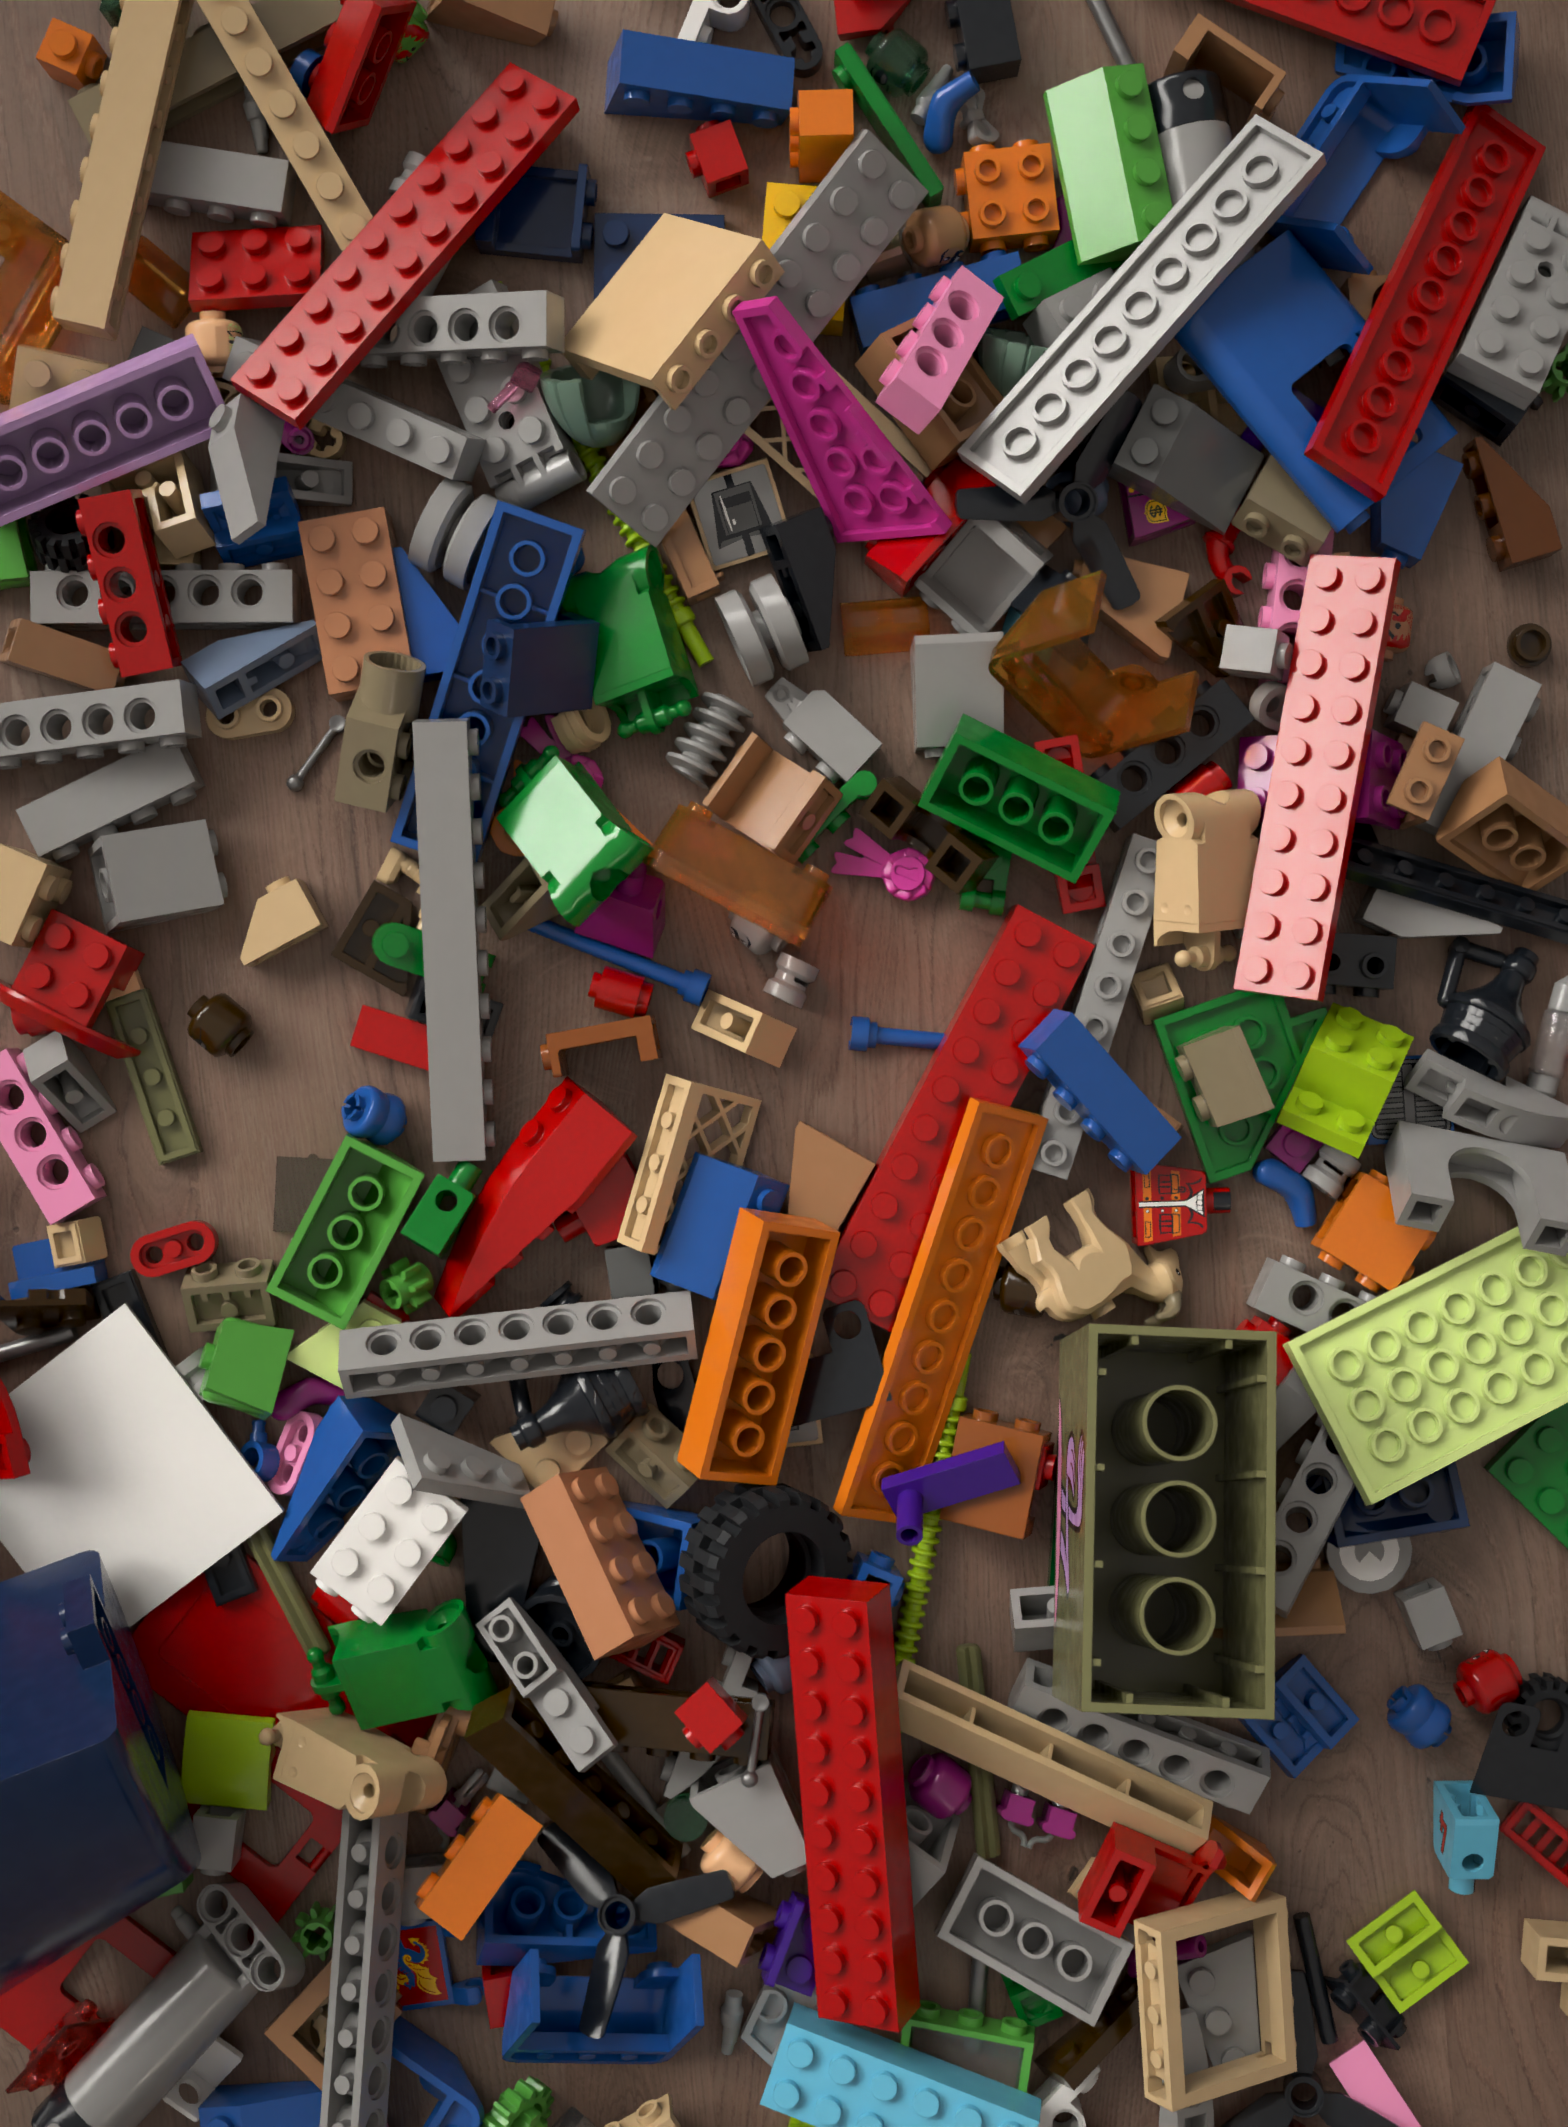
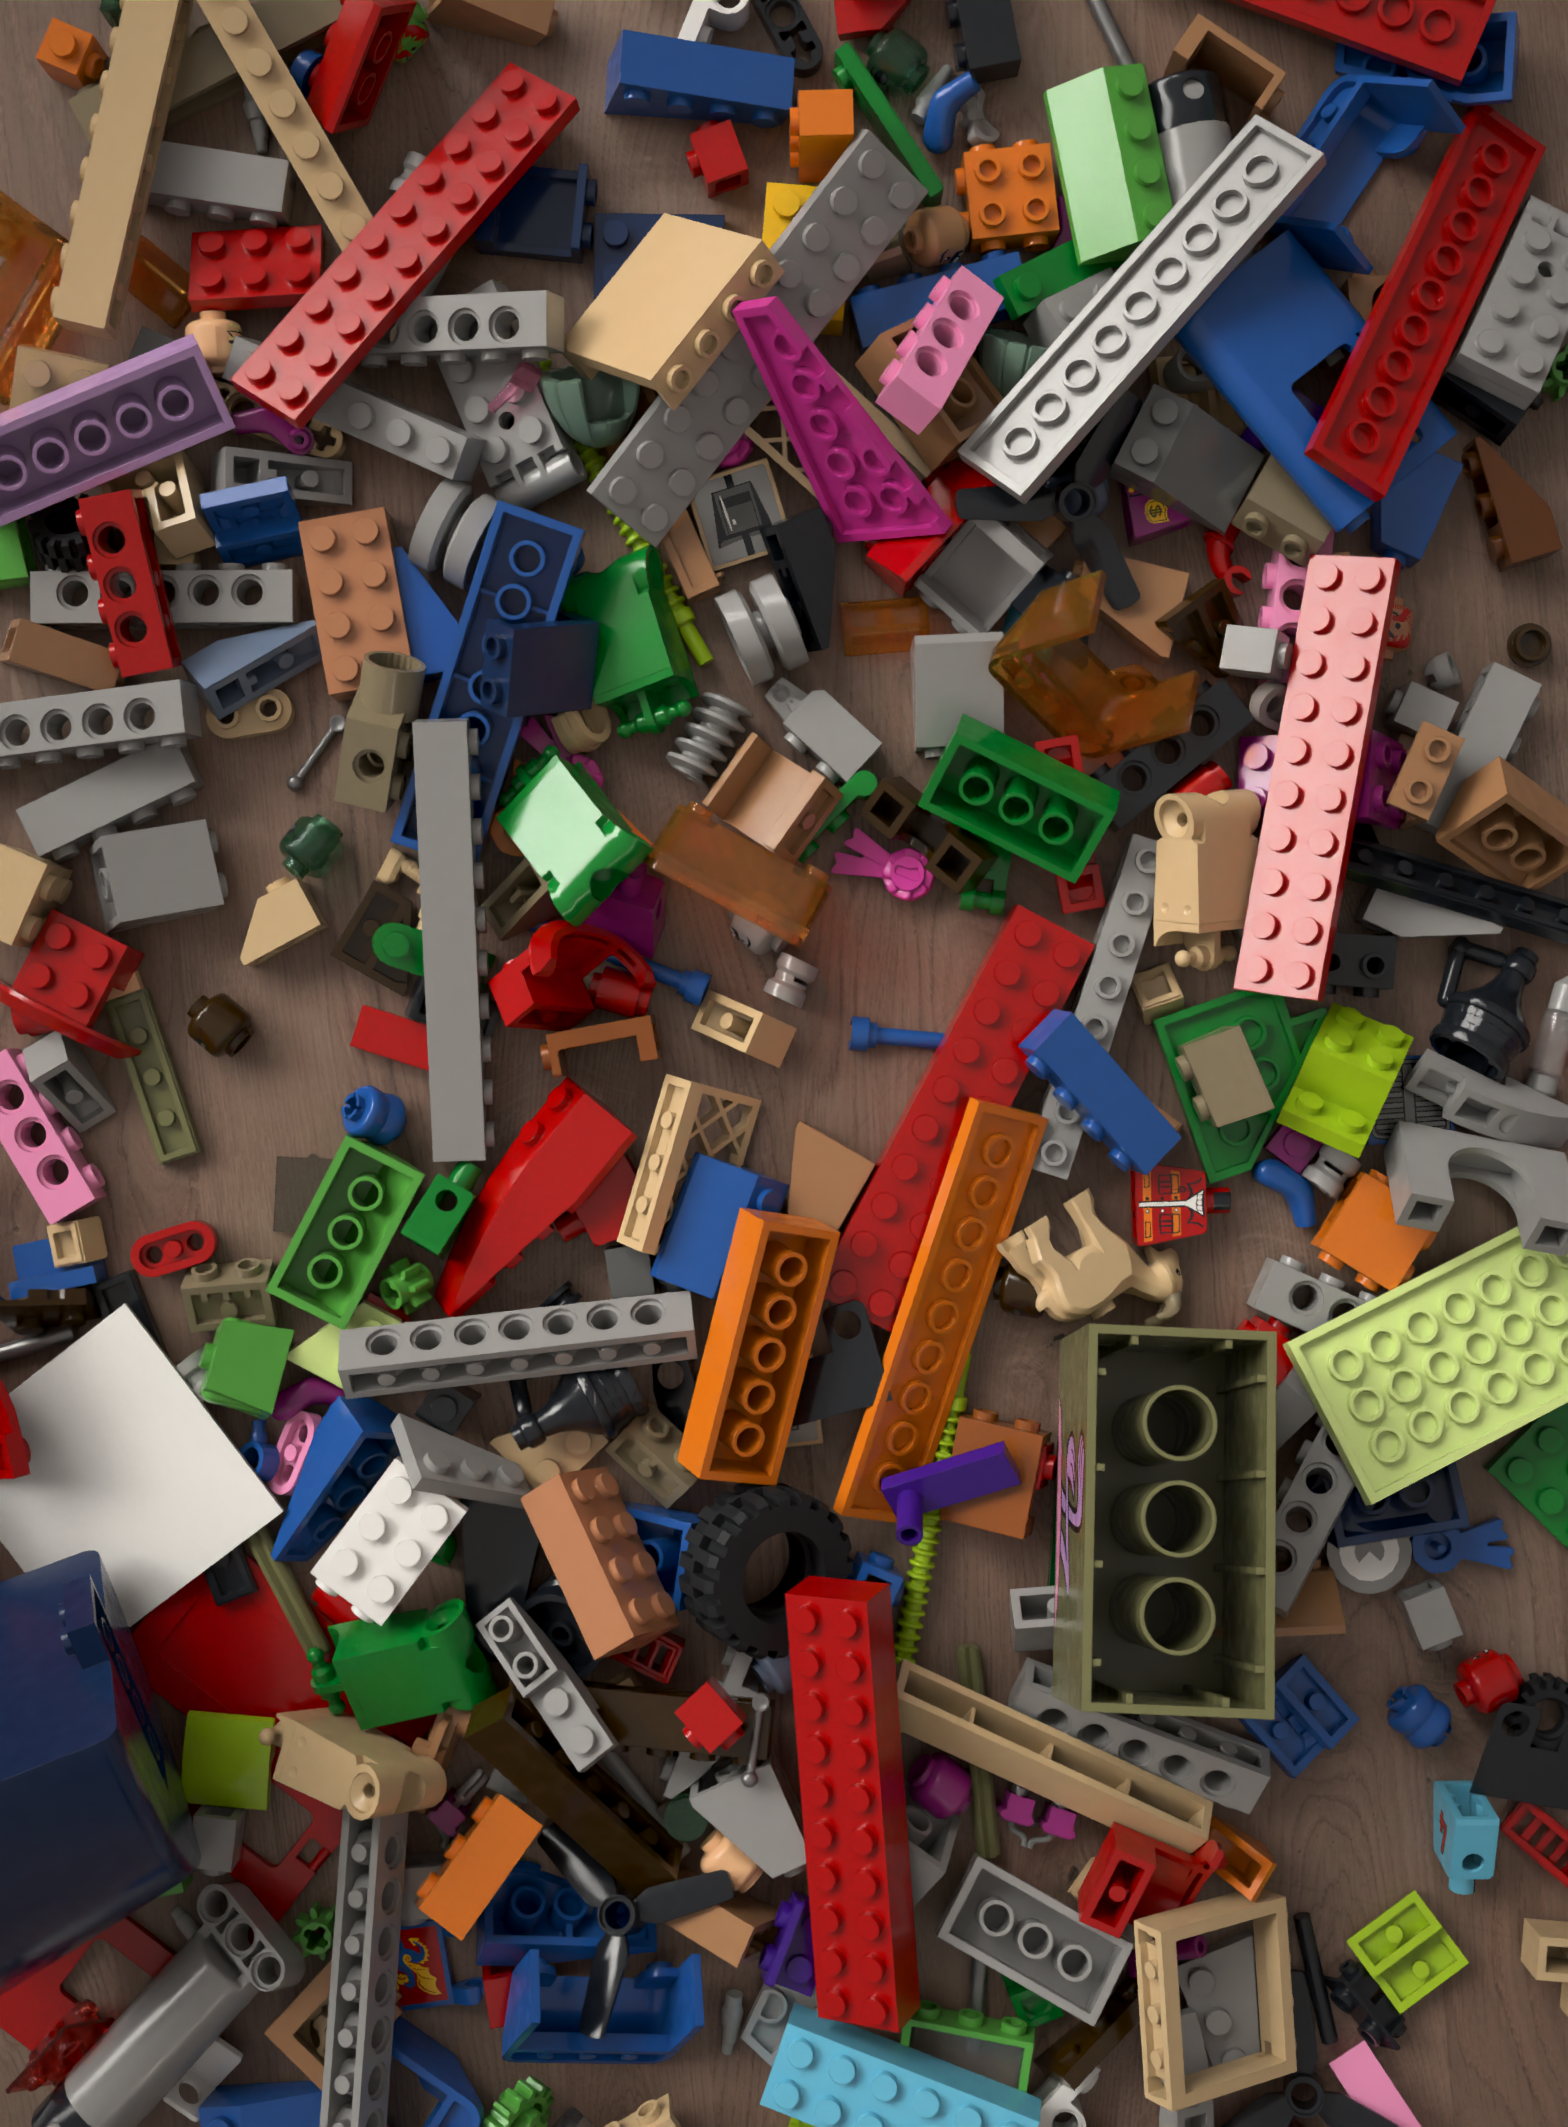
light grey slope [208,393,285,545] -> none
none -> clear green head [279,814,344,880]
none -> red piece [488,920,657,1031]
none -> blue piece [1410,1517,1515,1573]

